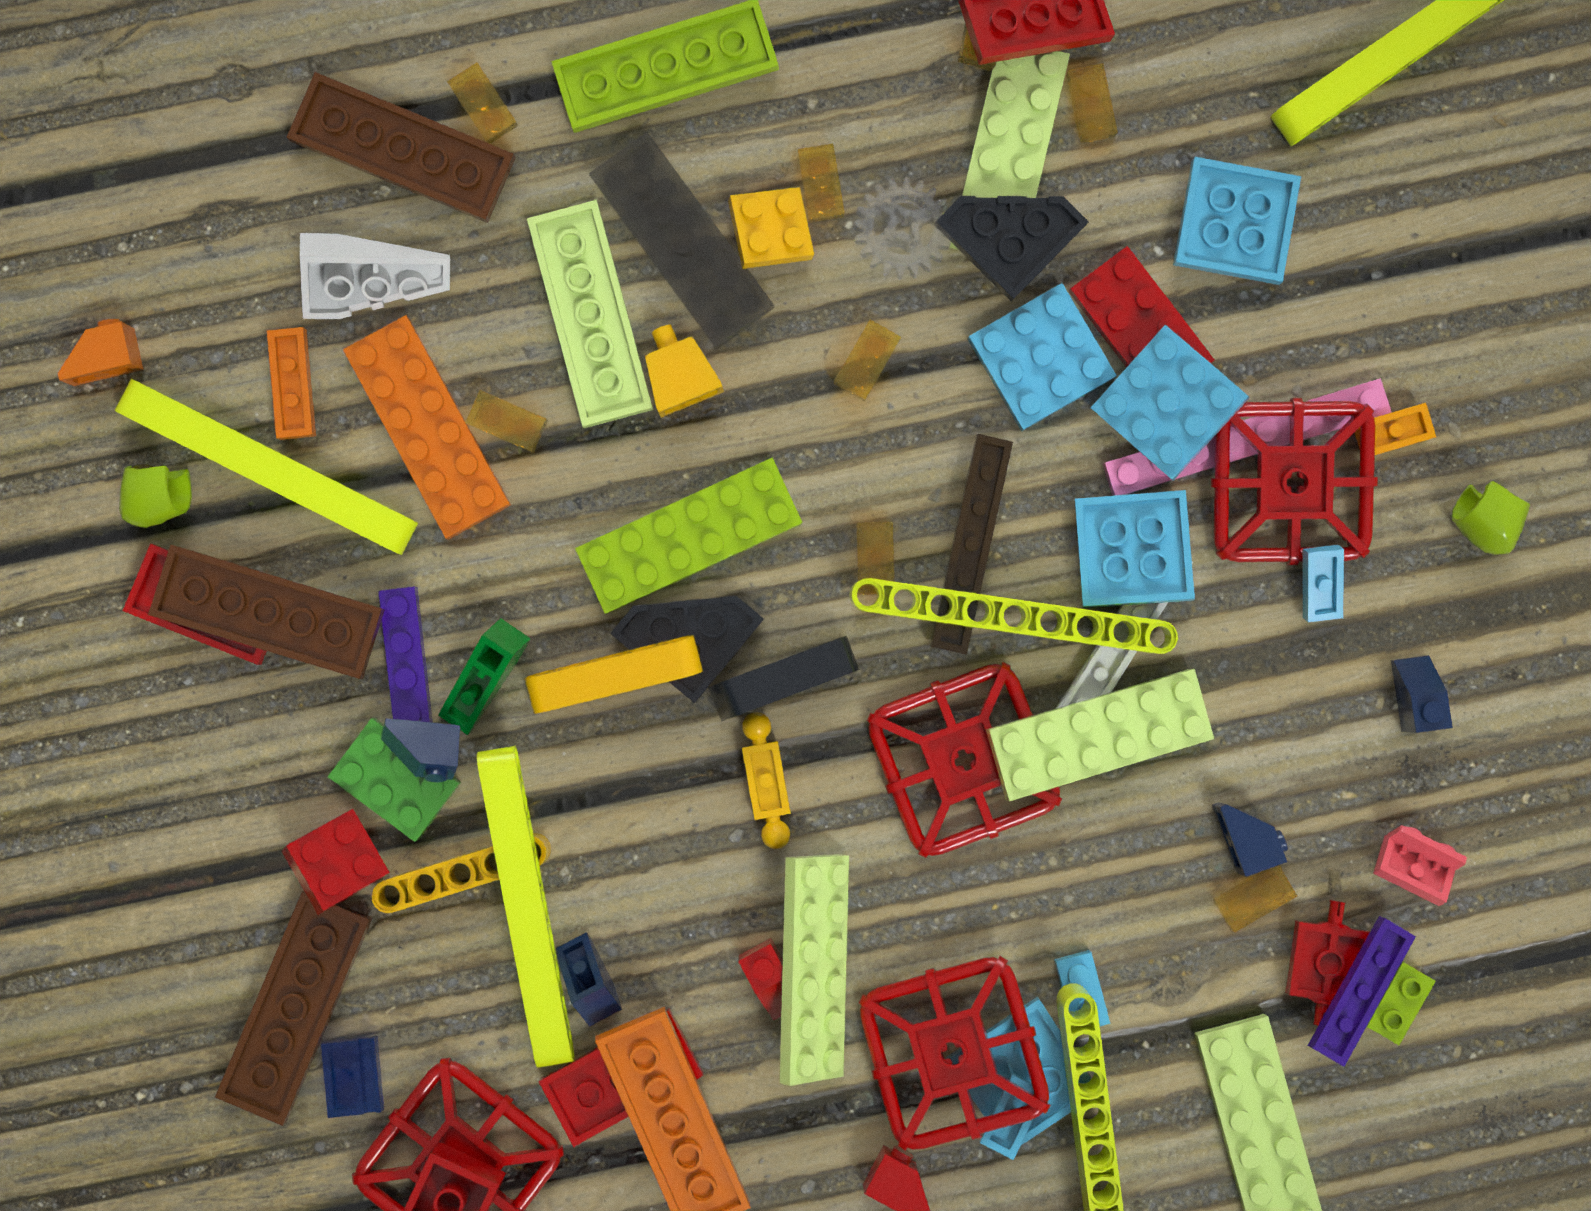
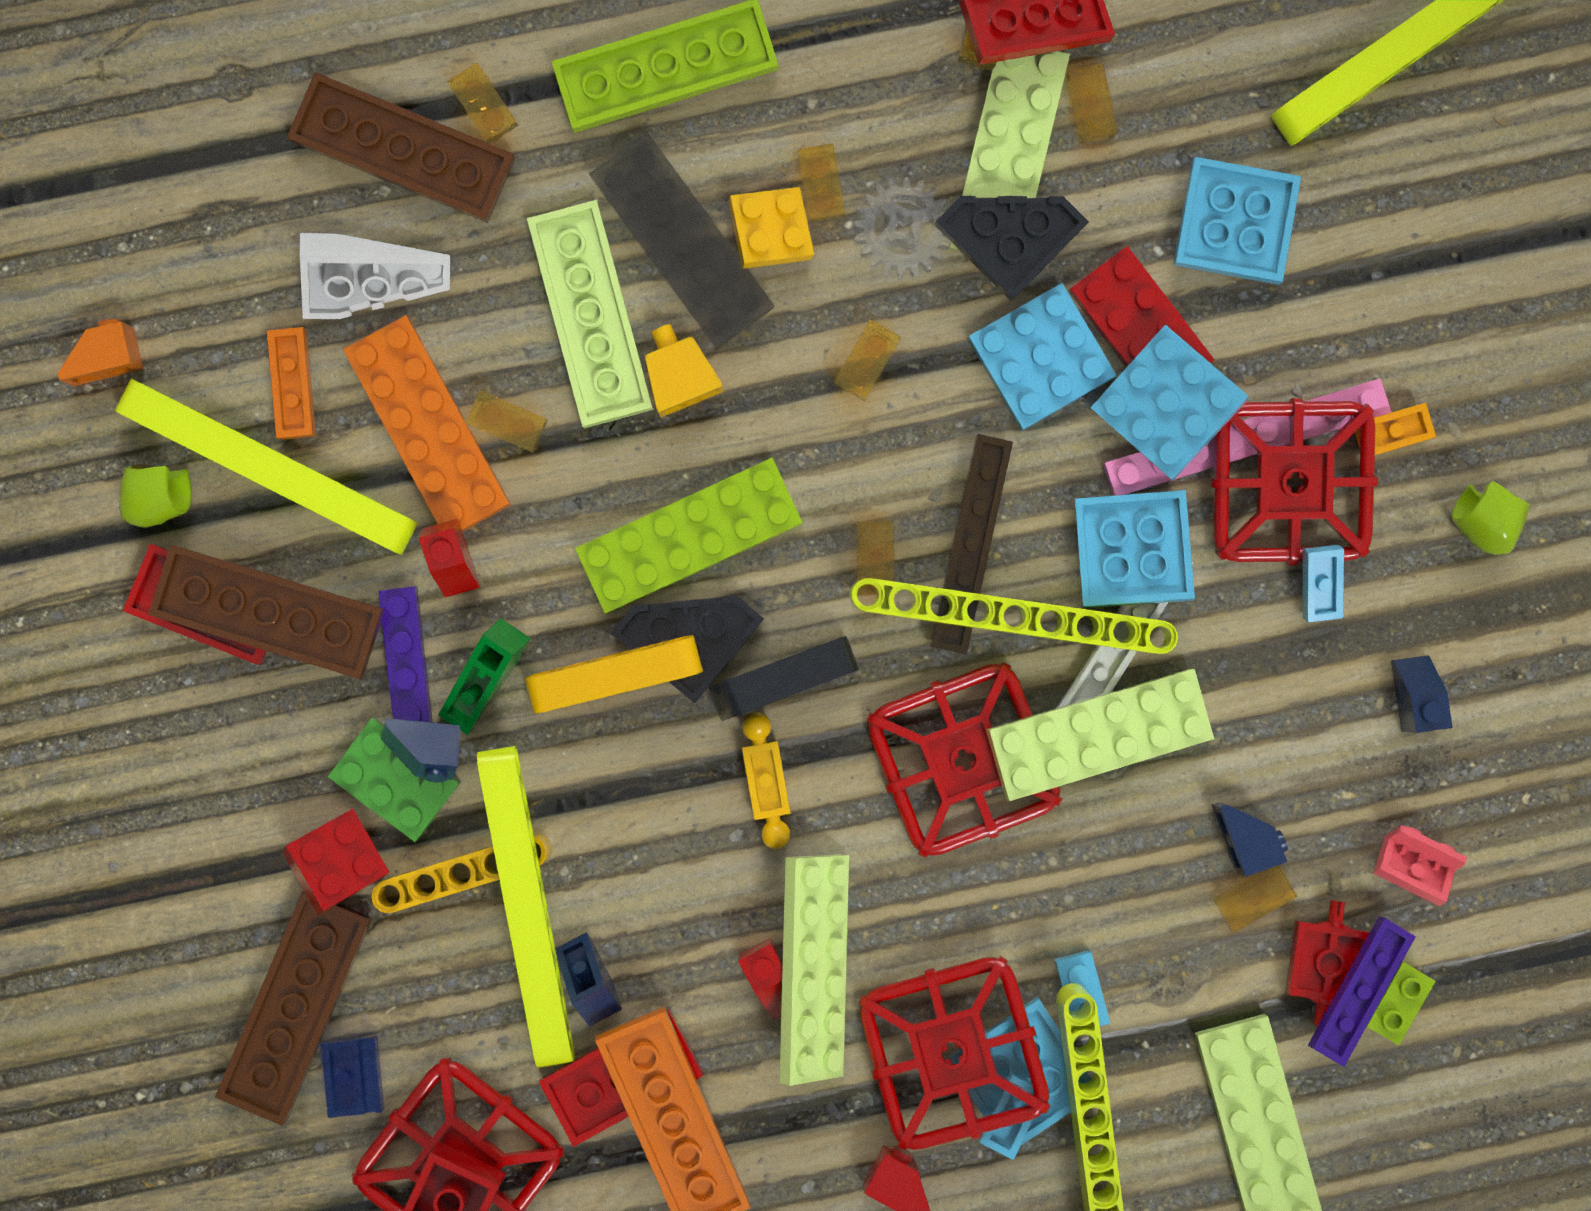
none -> red slope [418,519,480,598]

